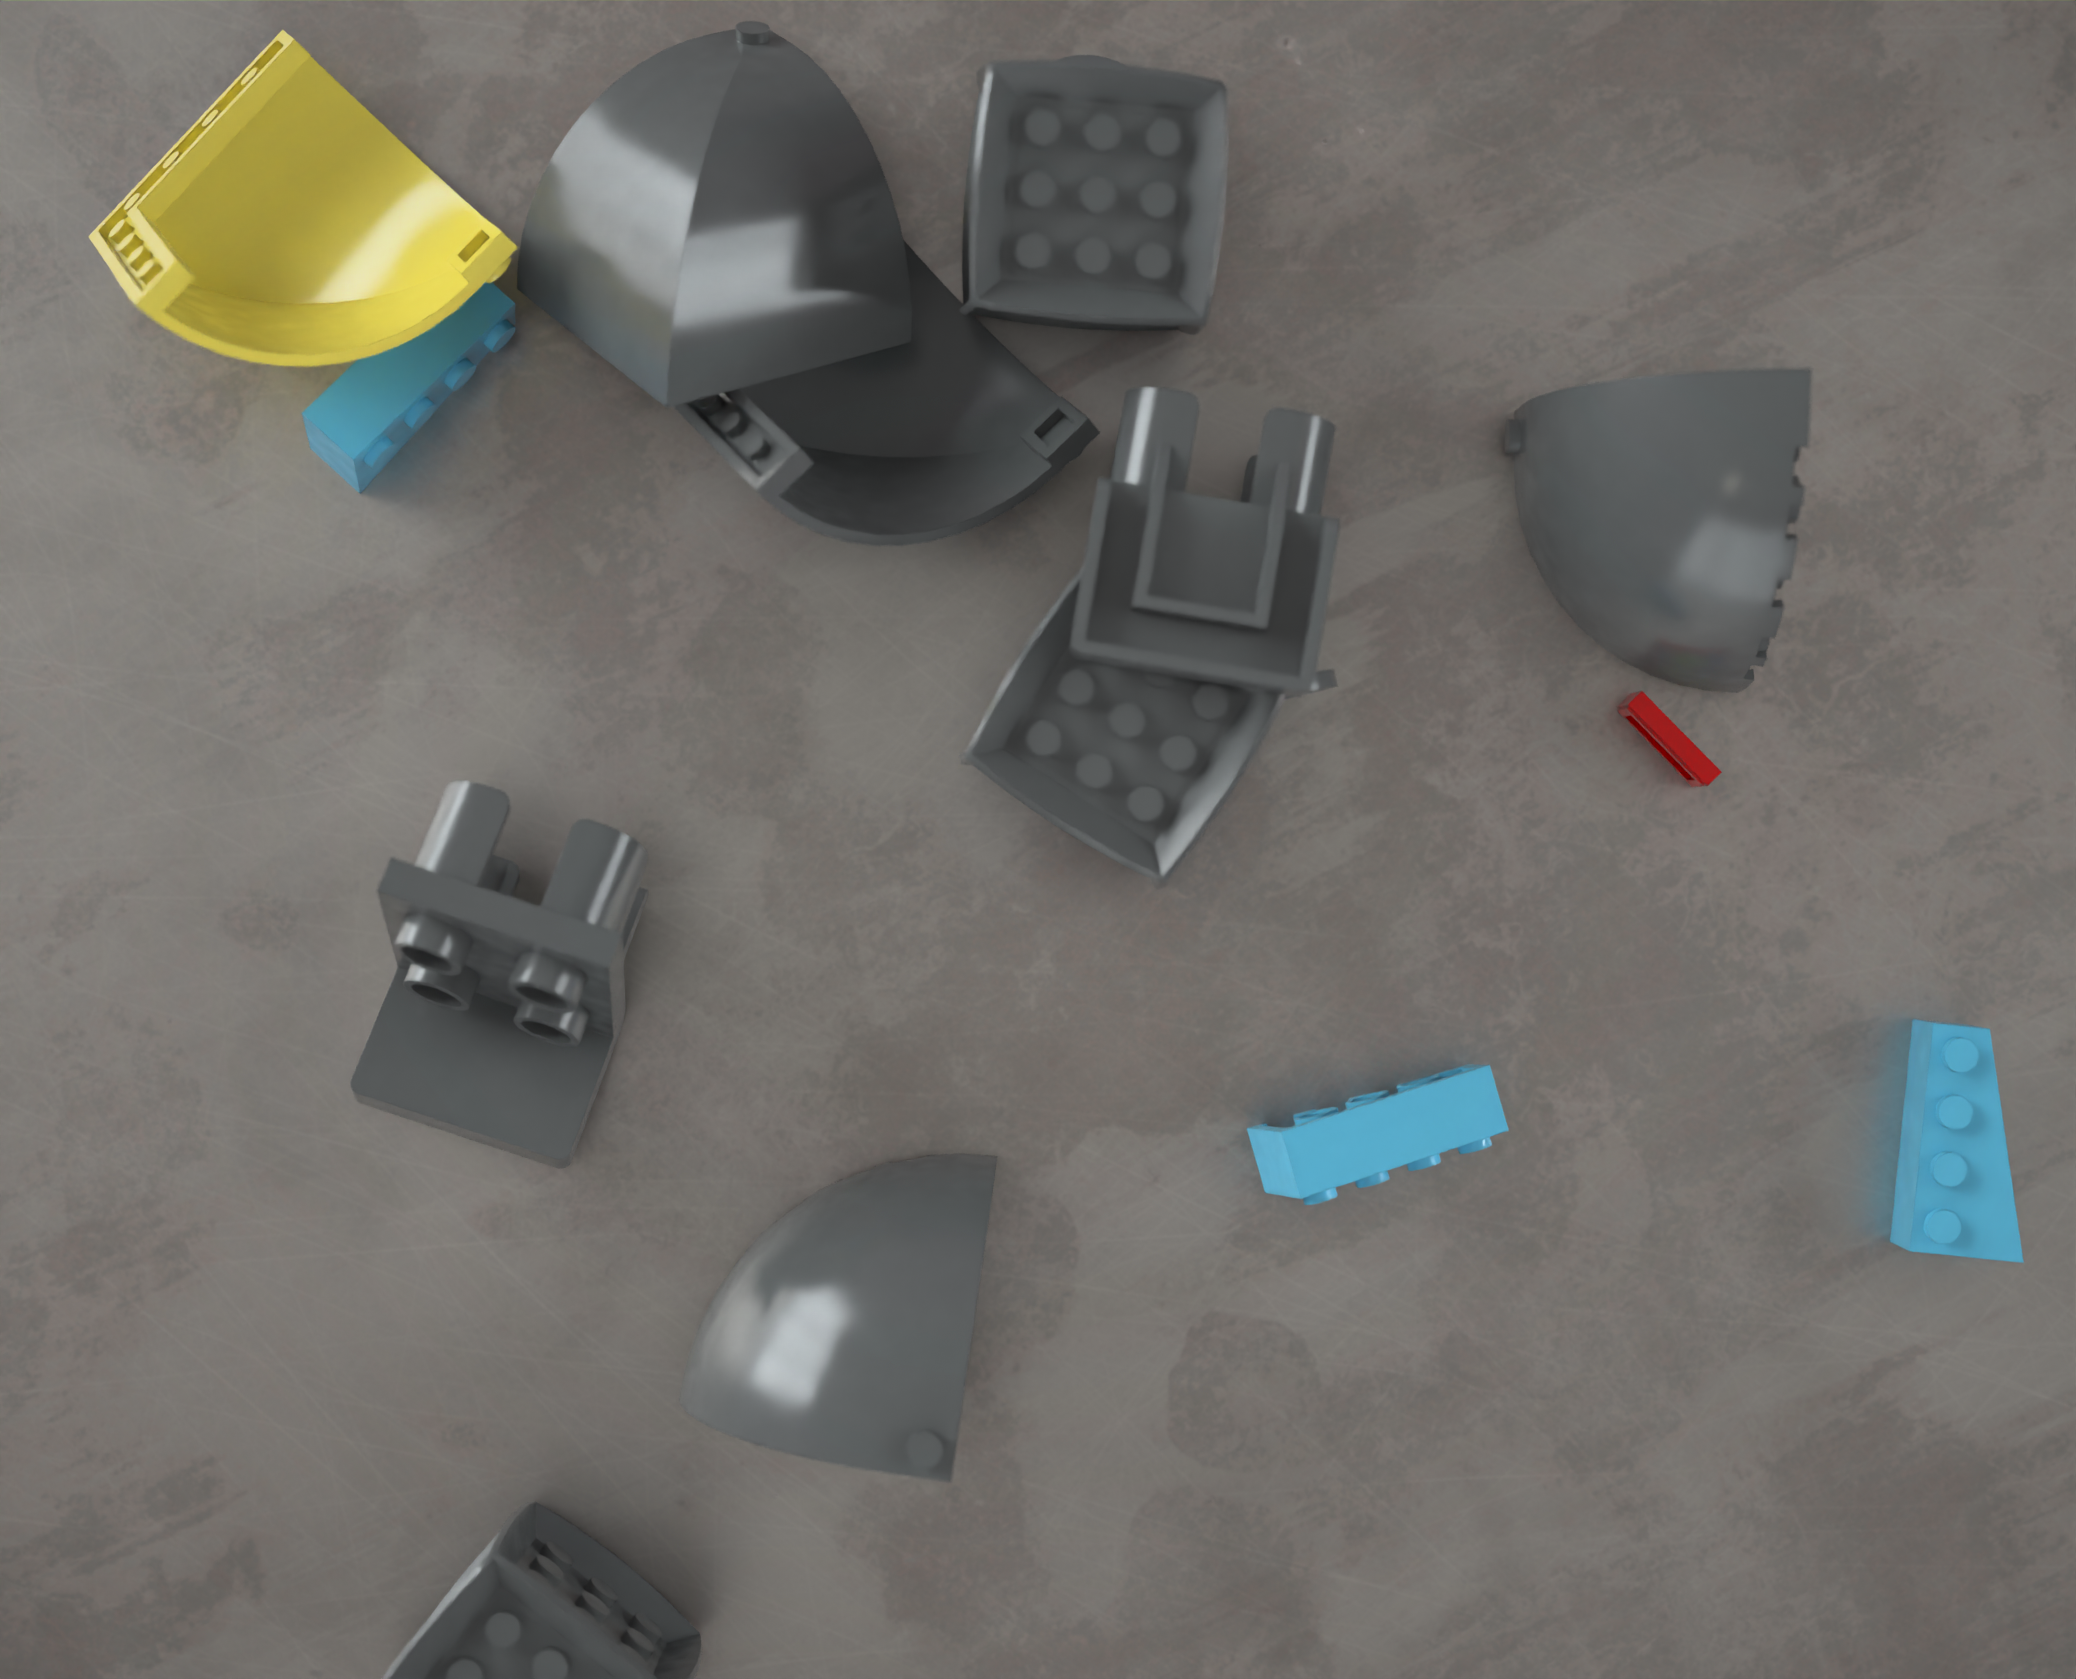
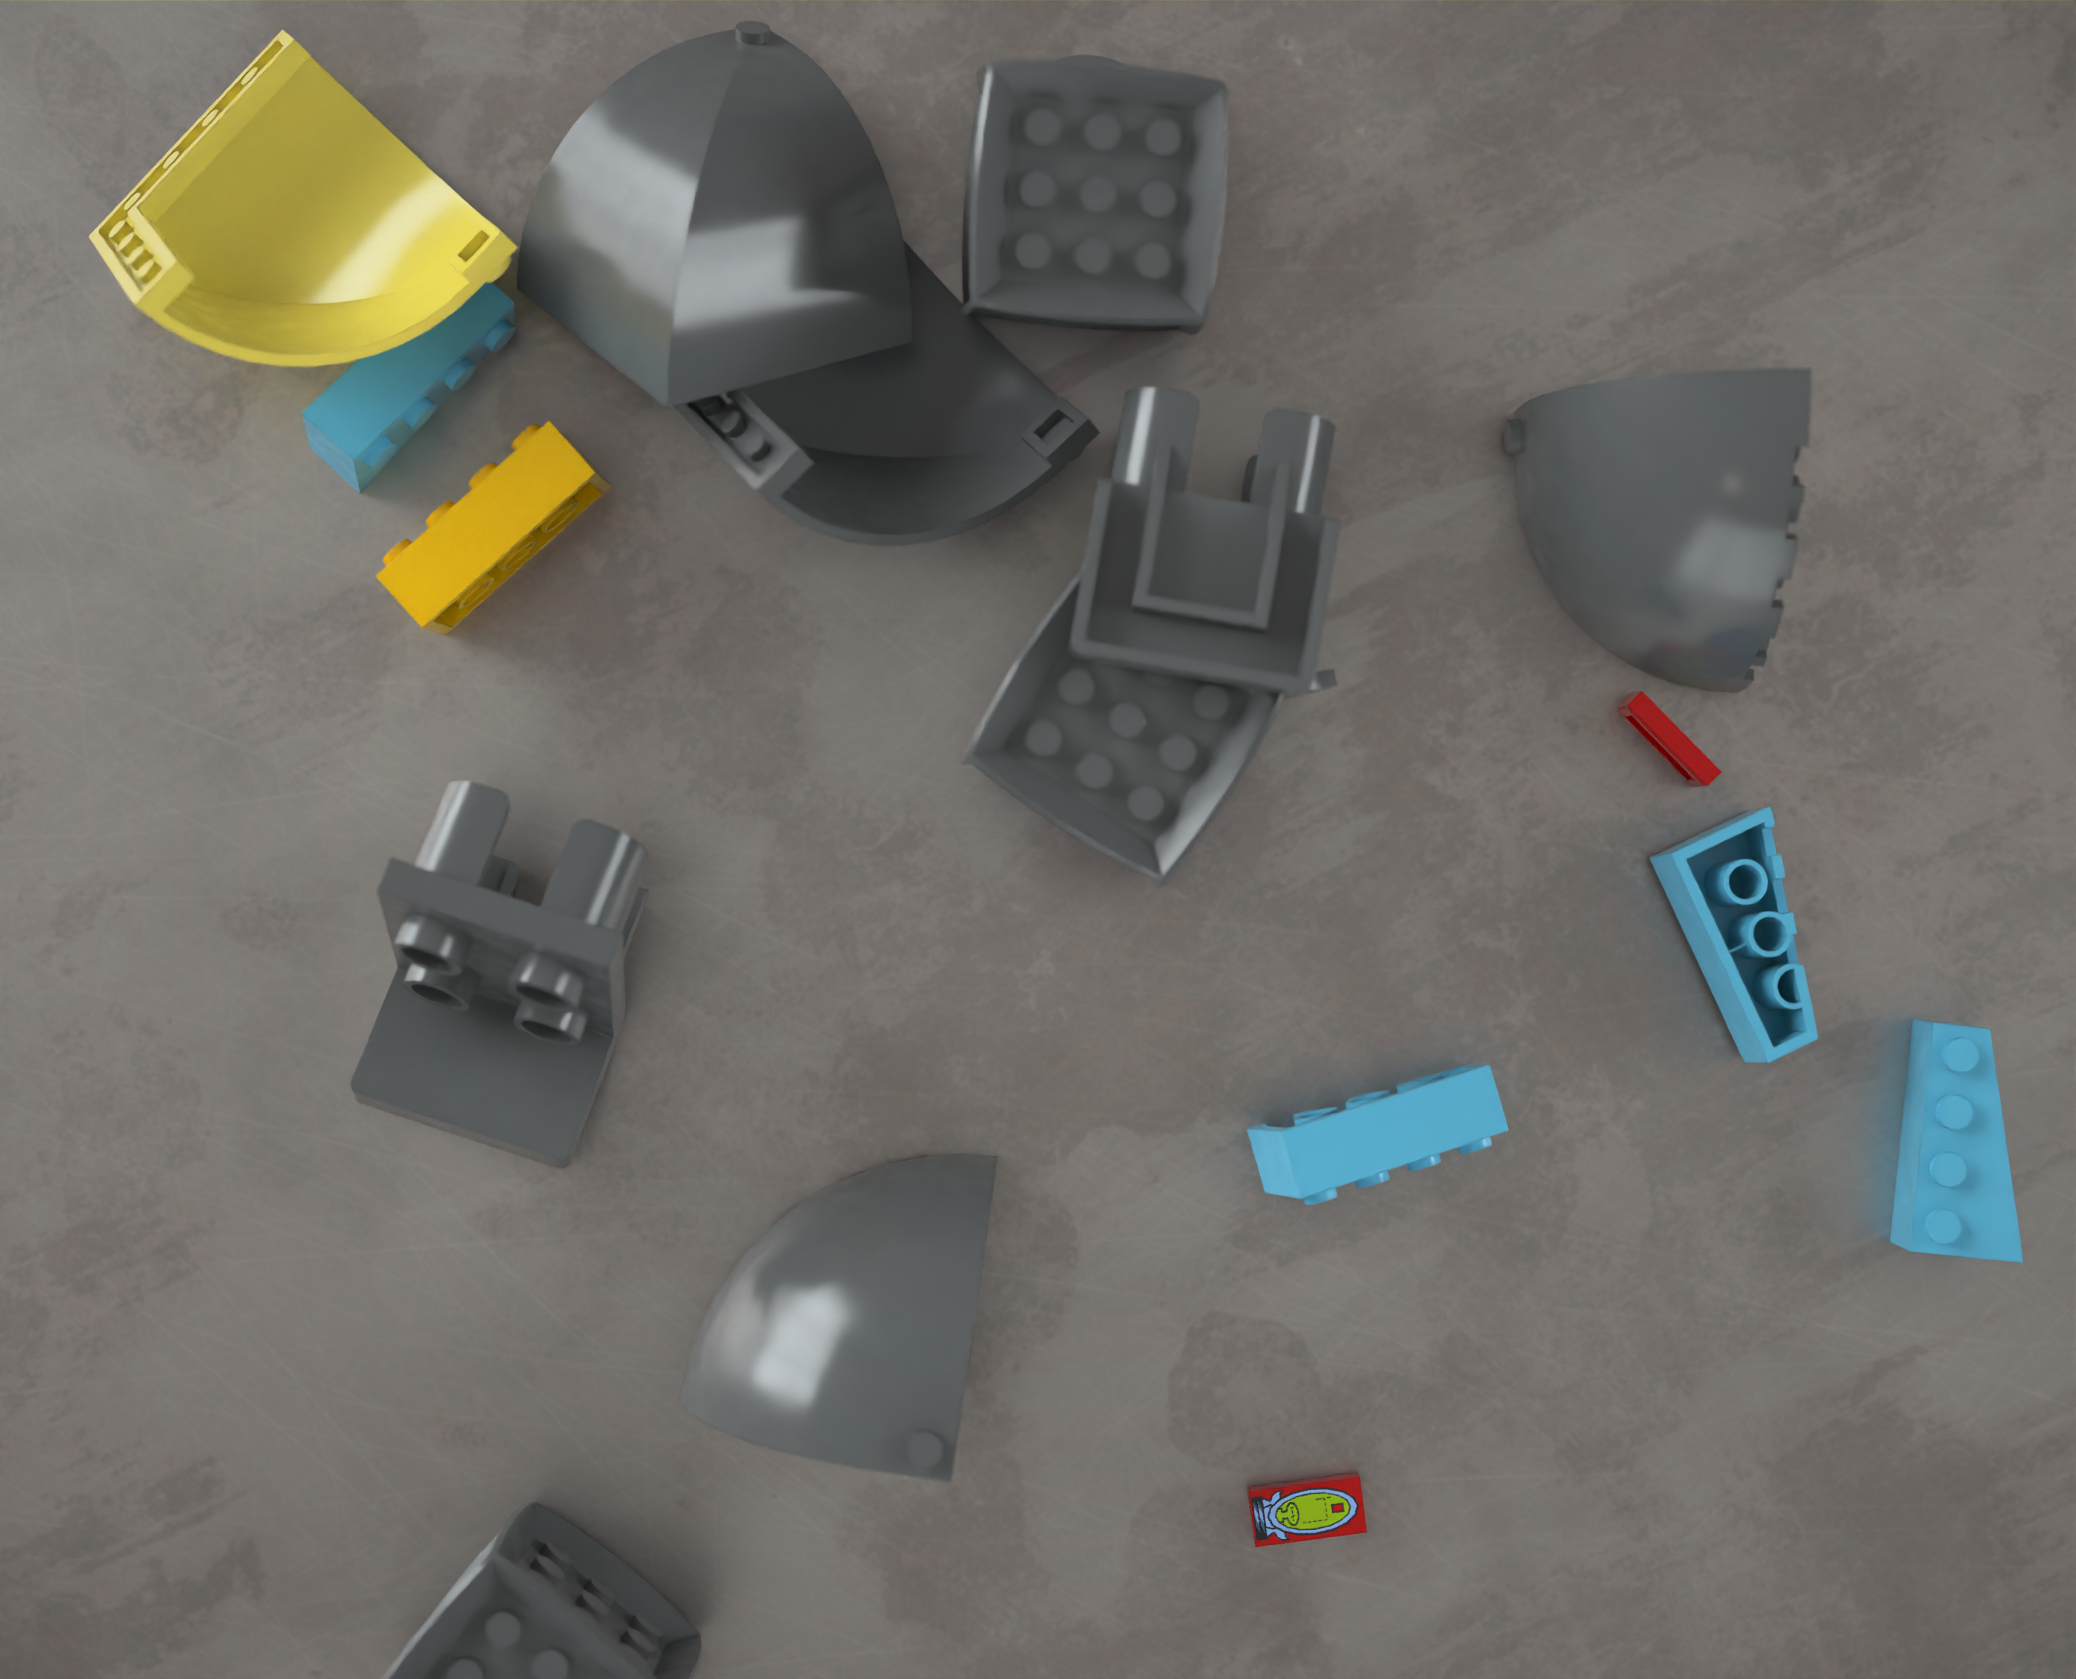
none -> yellow brick [376,421,612,636]
none -> tile [1247,1472,1367,1547]
none -> medium azure wedge [1649,806,1819,1063]

